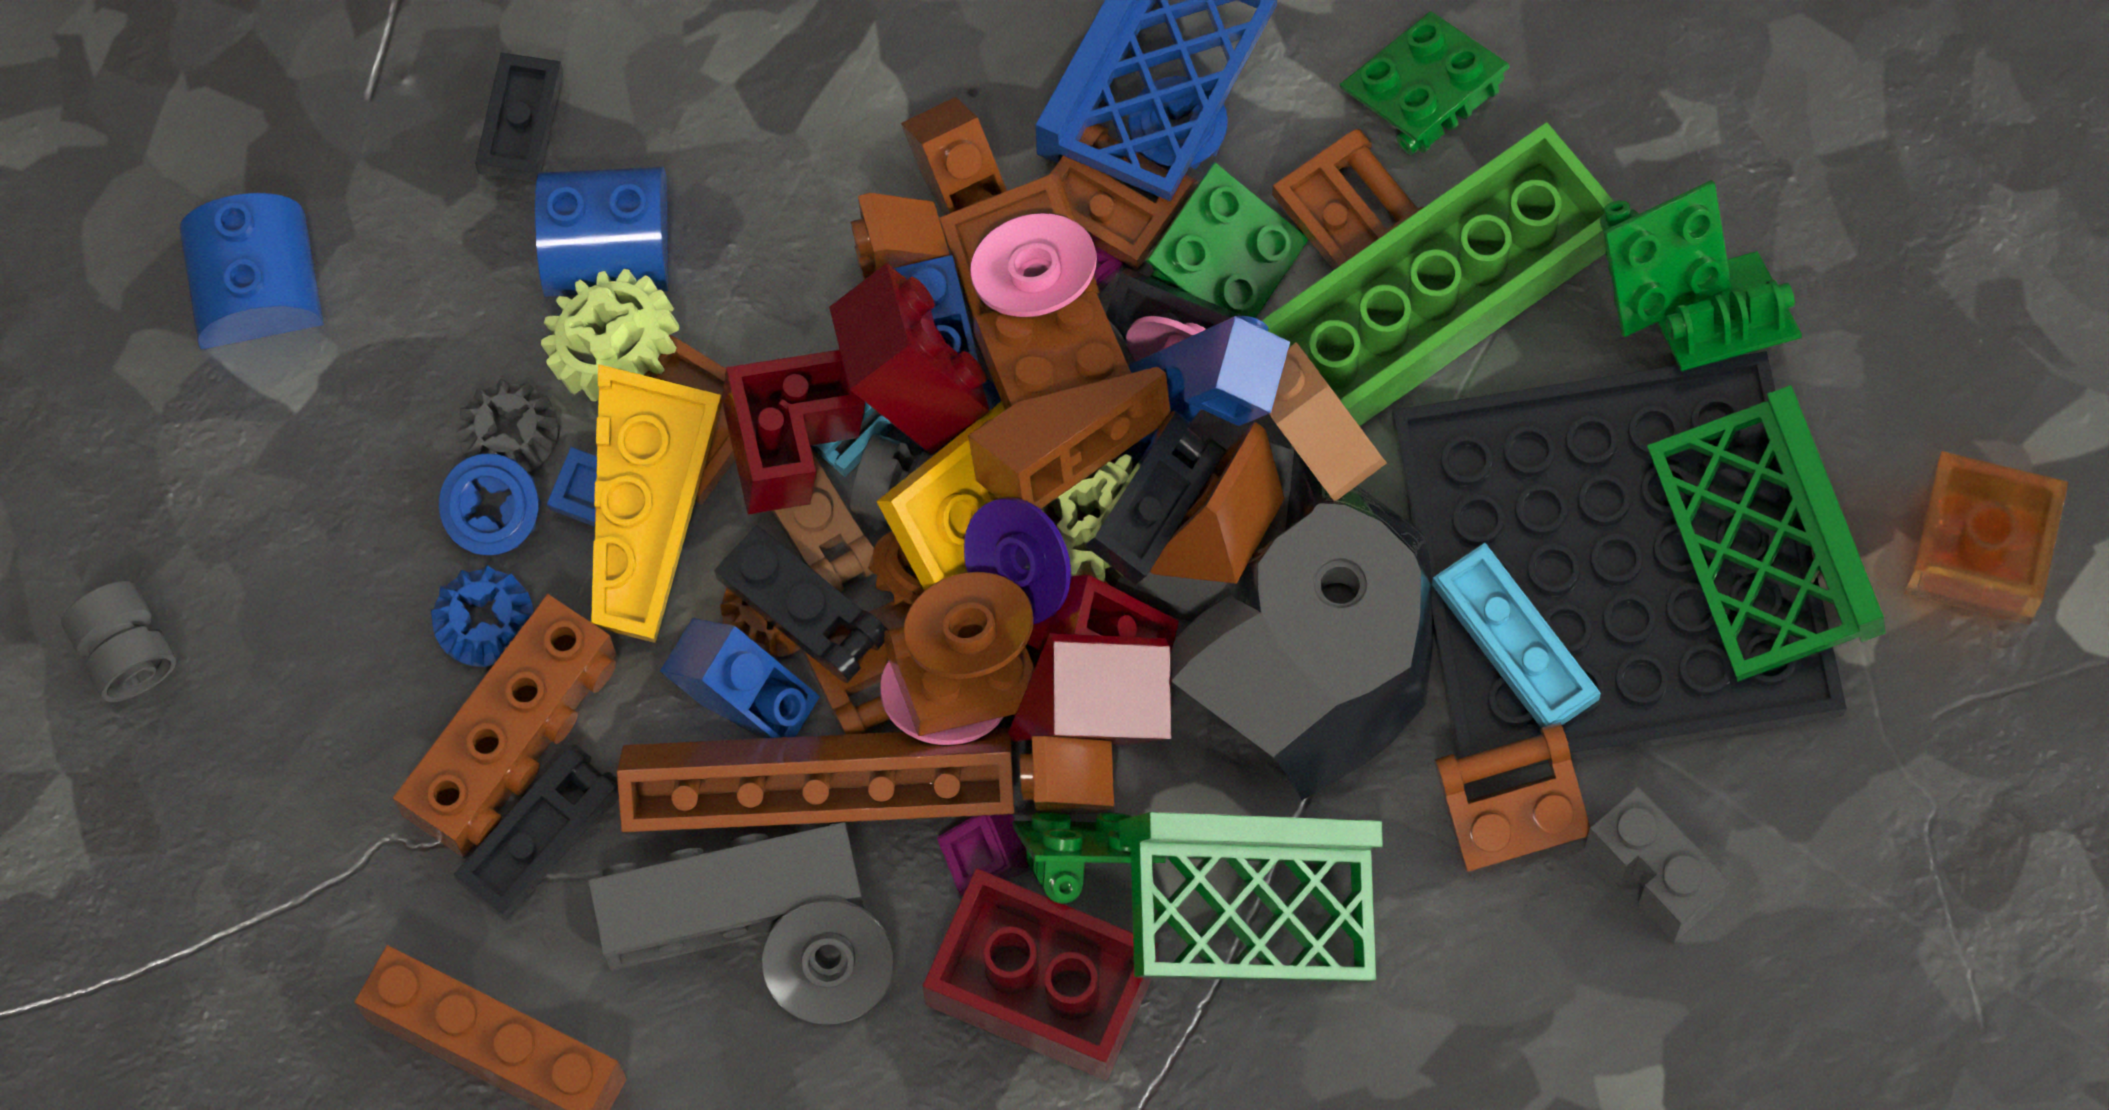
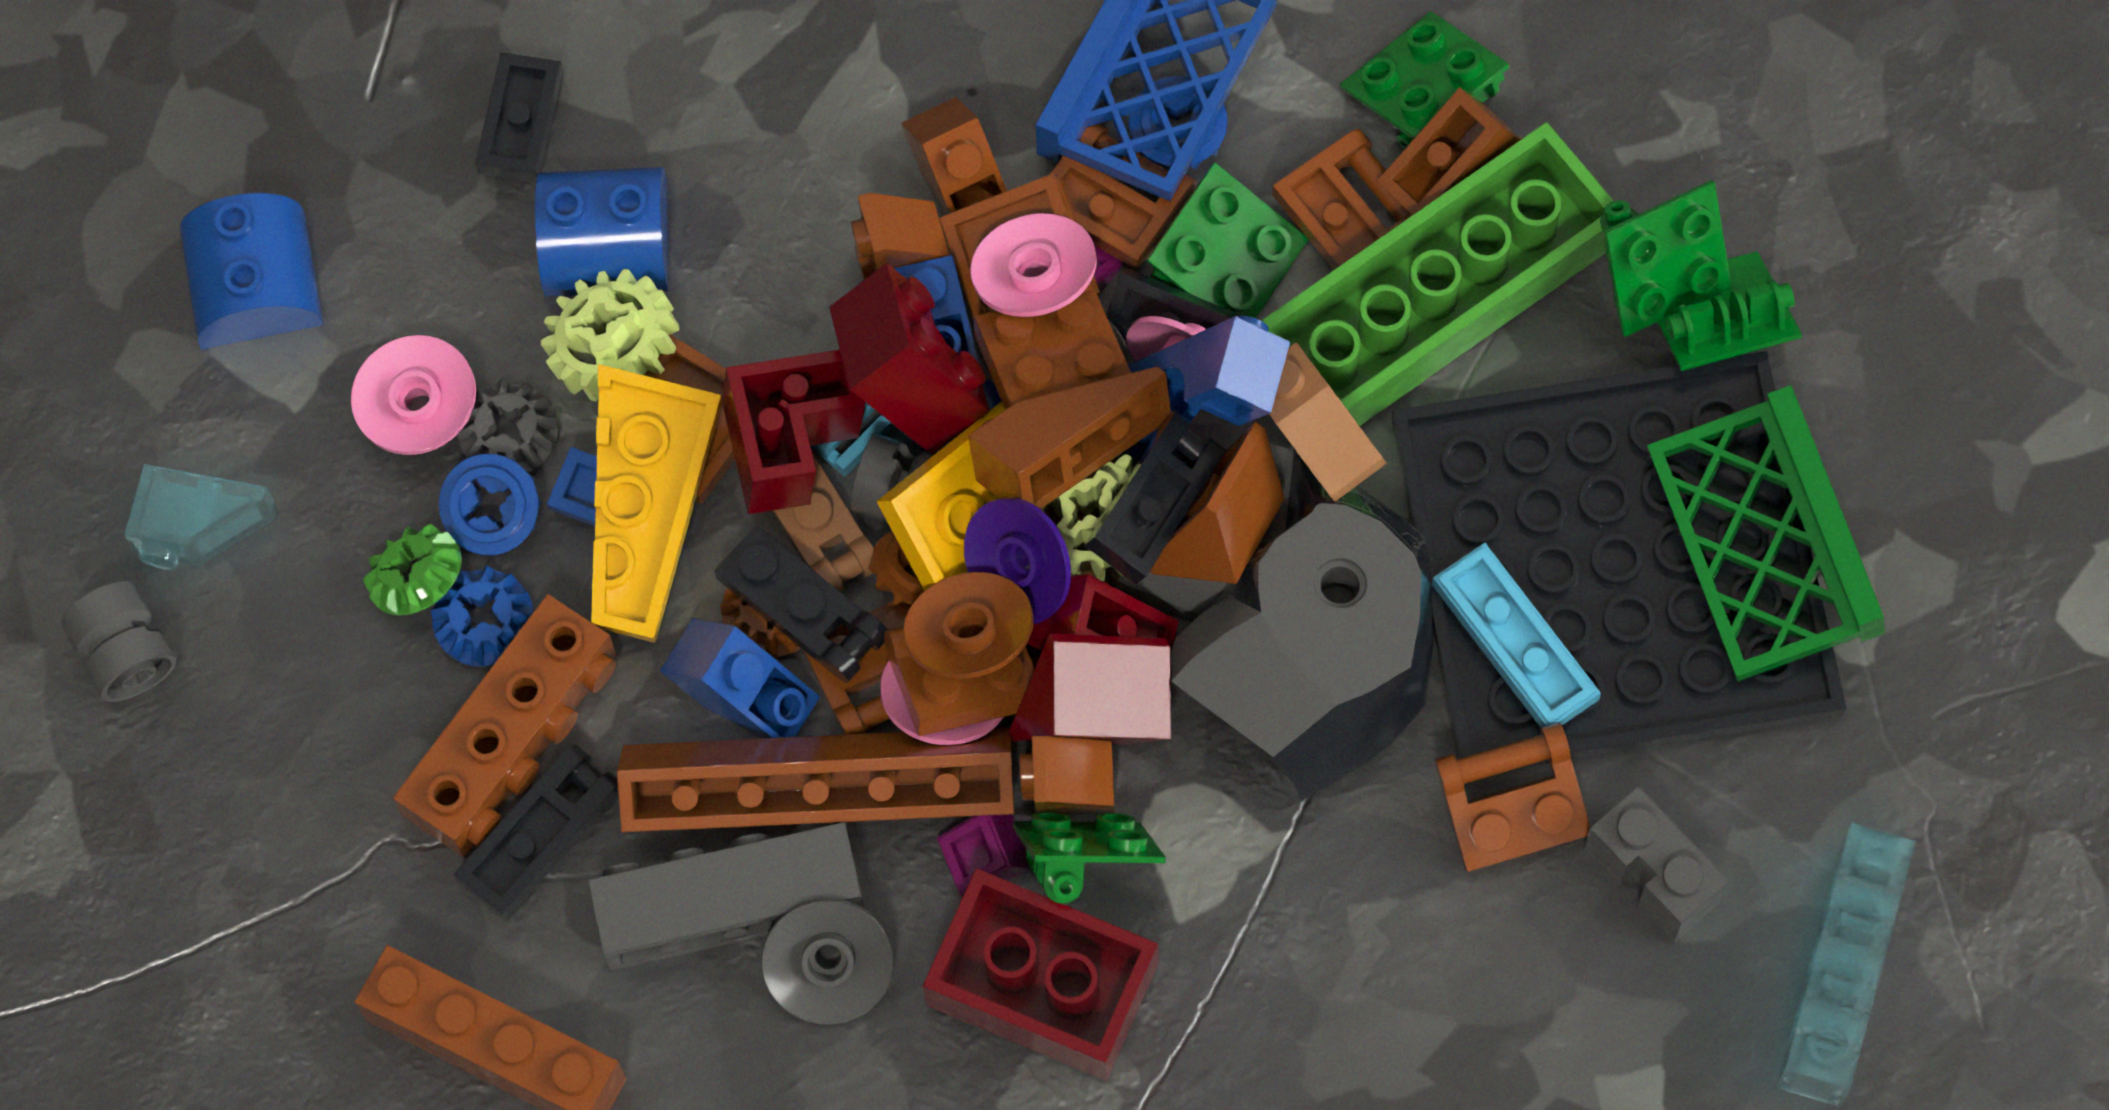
fence [1119,812,1383,982] -> none
clear orange brick [1904,451,2069,625] -> none
none -> clear light blue slope [124,464,278,570]
none -> bright pink dish [351,335,476,455]
none -> bright green gear [363,523,462,615]
none -> dark orange slope [1376,87,1521,215]
none -> clear light blue brick [1776,823,1916,1107]

